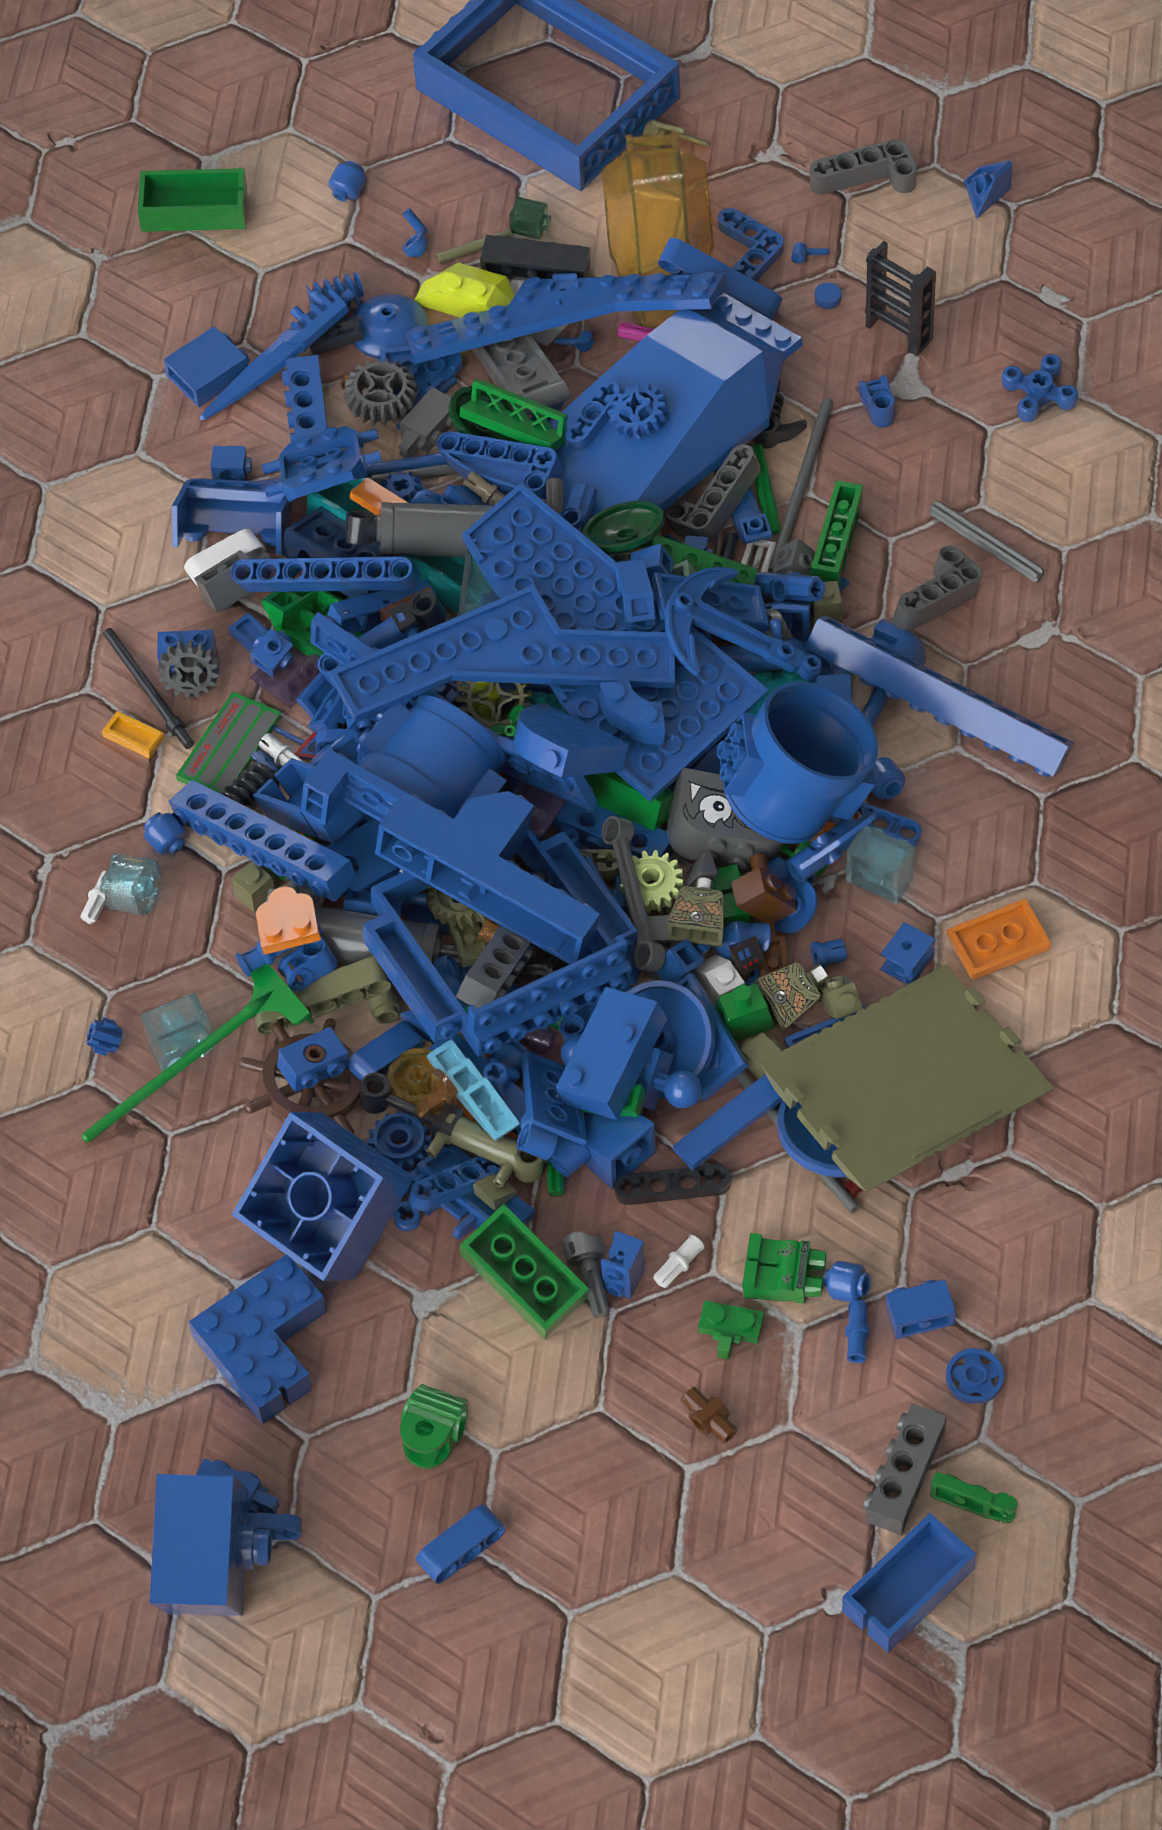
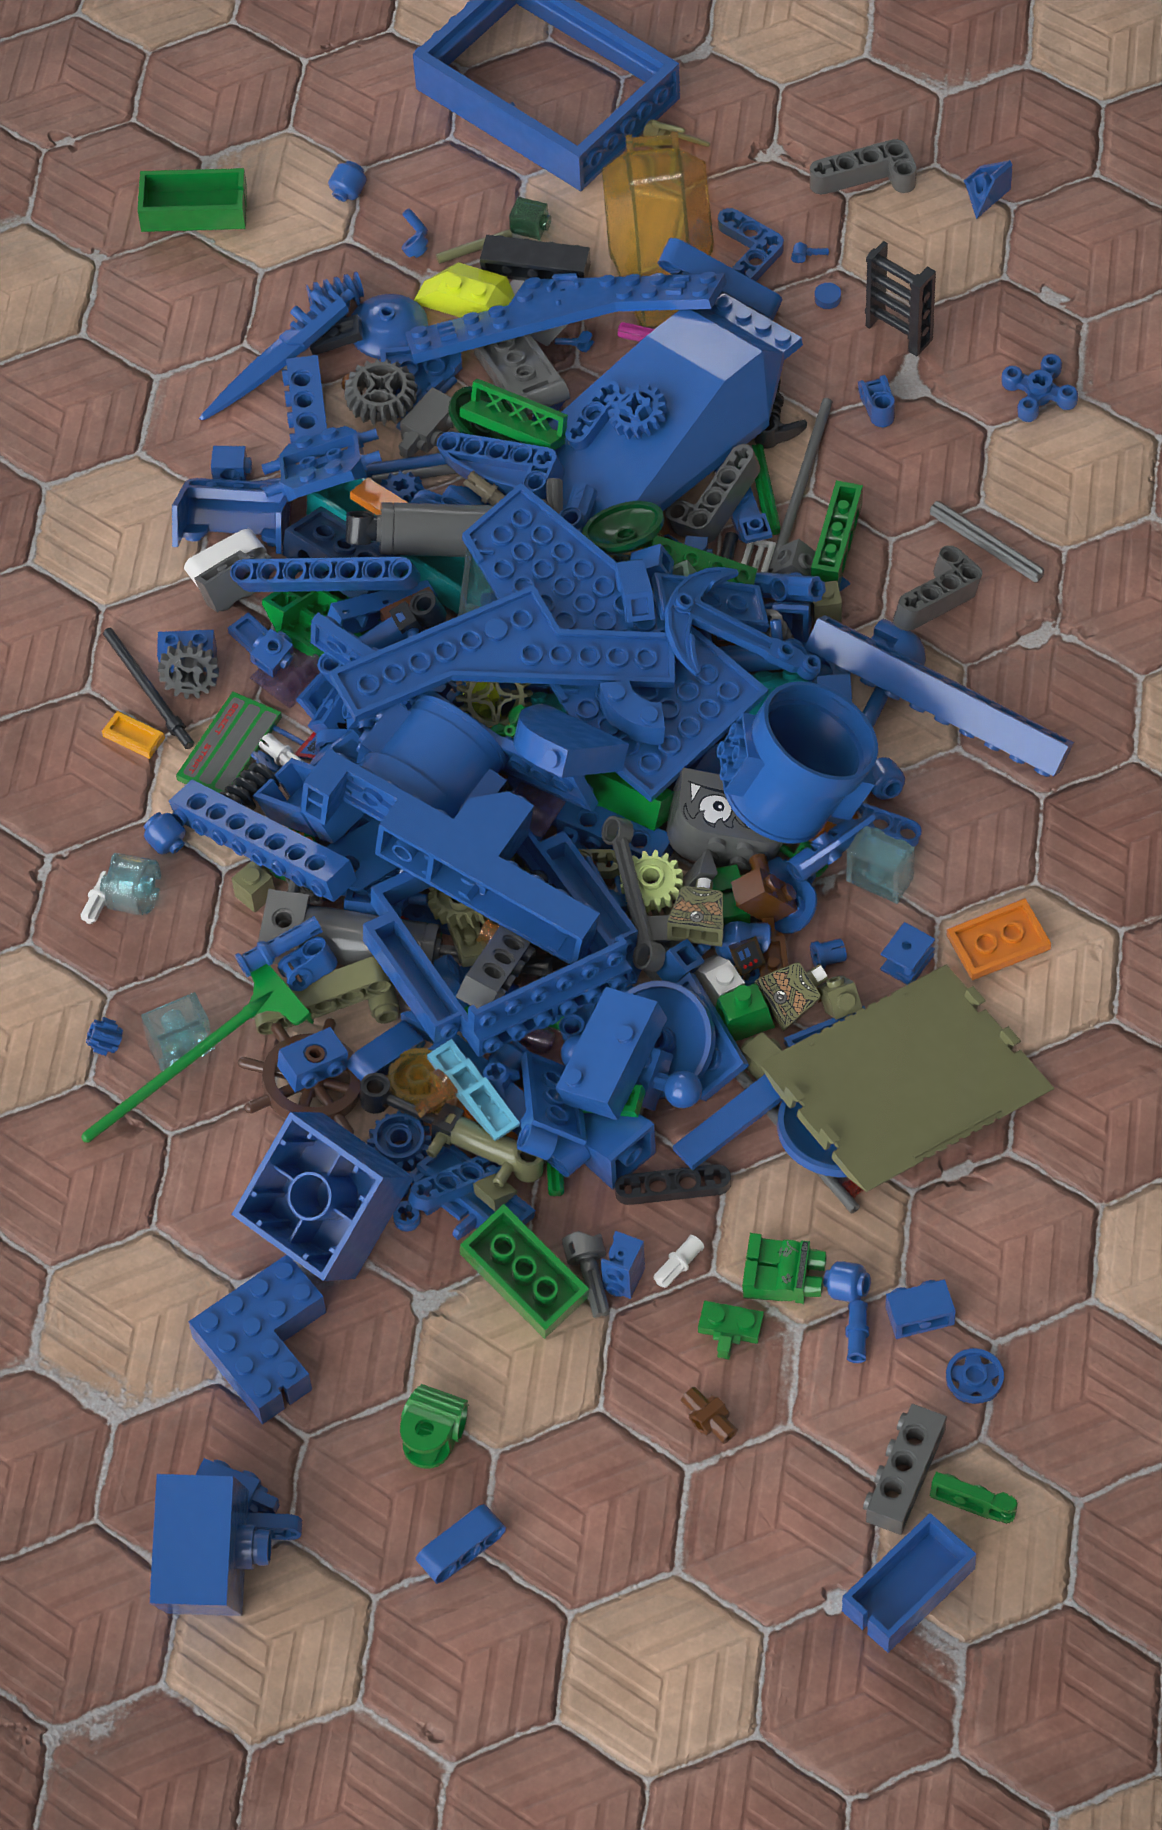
blue brick [163,326,249,408] -> none
orange plate [256,887,321,955] -> none

